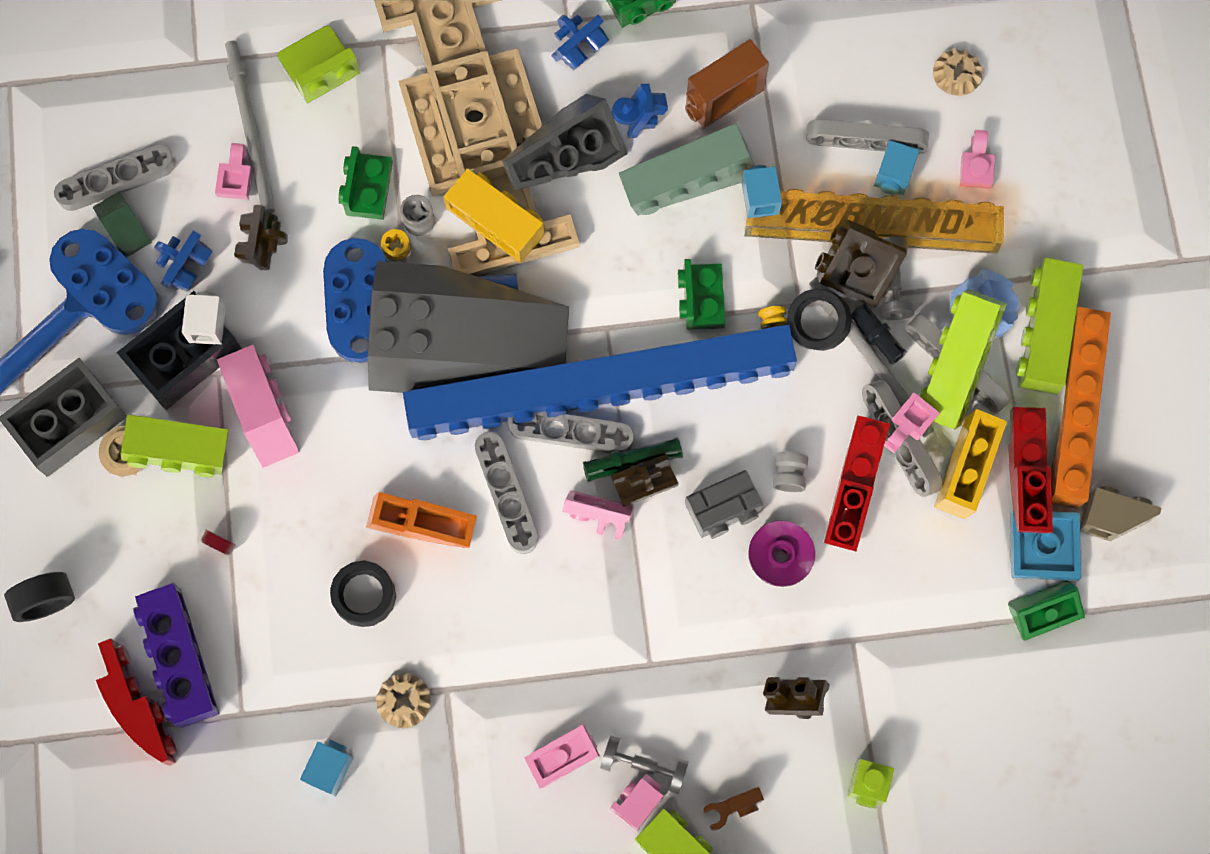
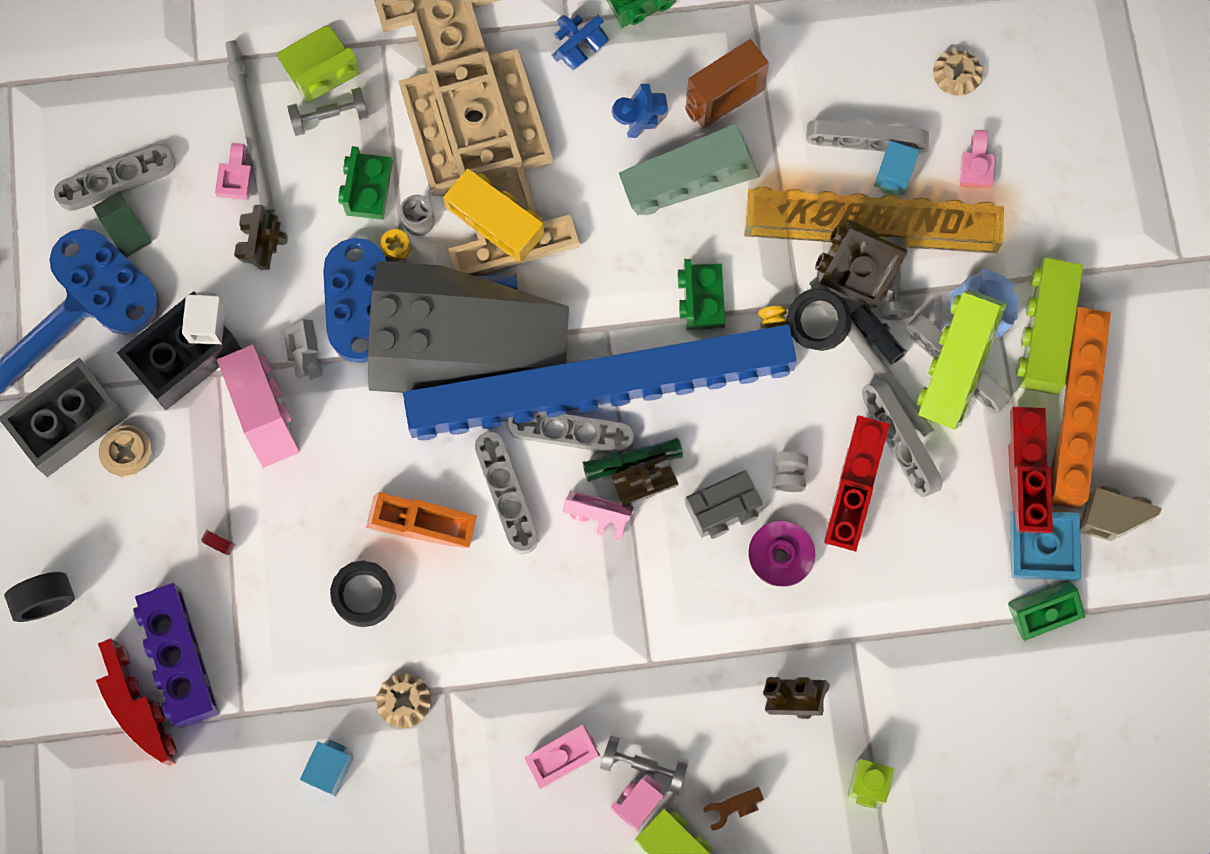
lime brick [121,414,228,478] -> none
blue hips [154,230,213,292] -> none
dark grey wedge [502,94,628,190] -> none
dark azure brick [741,165,782,219] -> none
bright pink plate [884,393,940,453] -> none
yellow brick [934,409,1007,519] -> none
none -> light grey plate [283,319,322,380]
none -> flat silver wheel [287,87,369,136]

